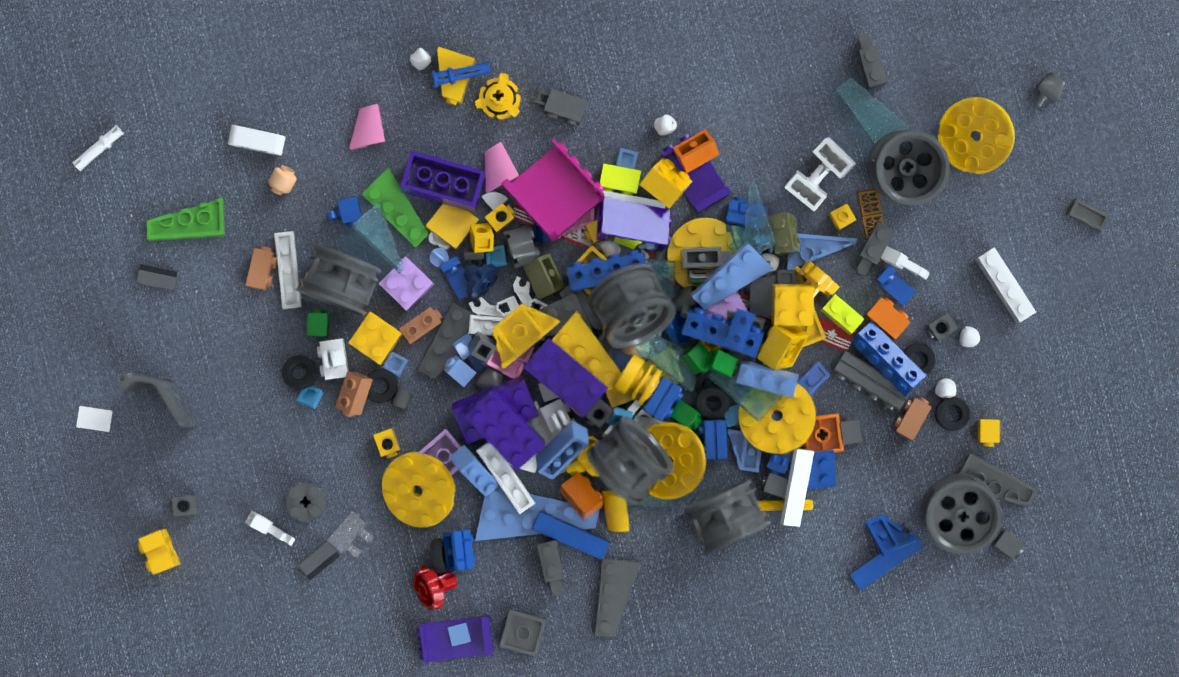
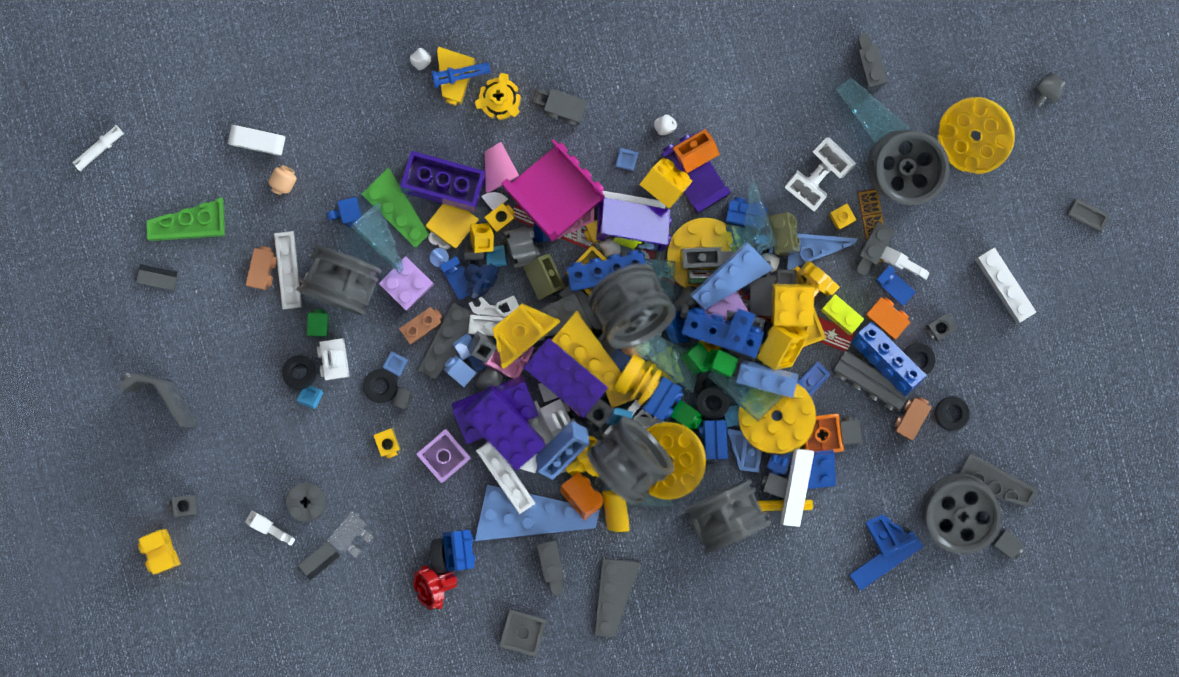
white sticker [76,406,112,432] -> none
nougat brick [335,372,373,417] -> none
yellow brick [348,312,403,365] -> none
bright pink slope [349,104,385,150] -> none
yellow plate [382,452,456,528] -> none
dark purple panel [416,615,494,664] -> none
medium blue tile [448,623,471,646] -> none
medium blue brick [449,445,499,497] -> none
white piece [513,277,547,309] -> none
blue tile [532,511,610,560] -> none
neon yellow brick [600,164,641,196] -> none
white piece [935,378,956,398] -> none
white piece [959,326,980,347] -> none
yellow brick [977,419,1000,447] -> none

